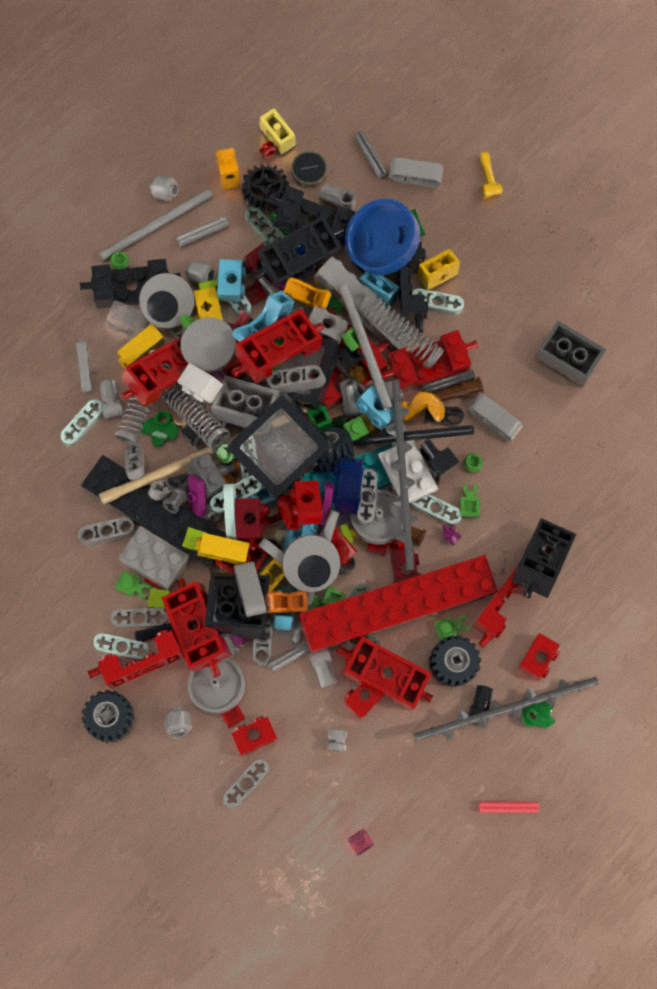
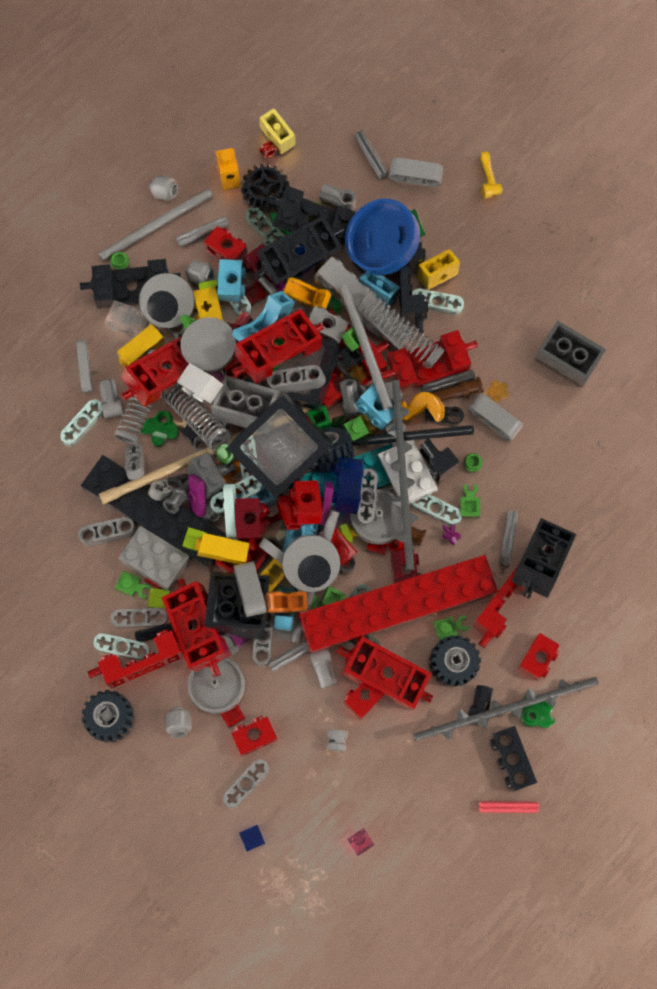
black tile [291,151,327,187] -> none
none -> red brick [204,226,248,260]
none -> clear blue plate [239,825,265,852]
none -> clear yellow plant [487,380,509,402]
none -> black brick [489,726,537,792]
none -> light grey axle [500,511,518,567]

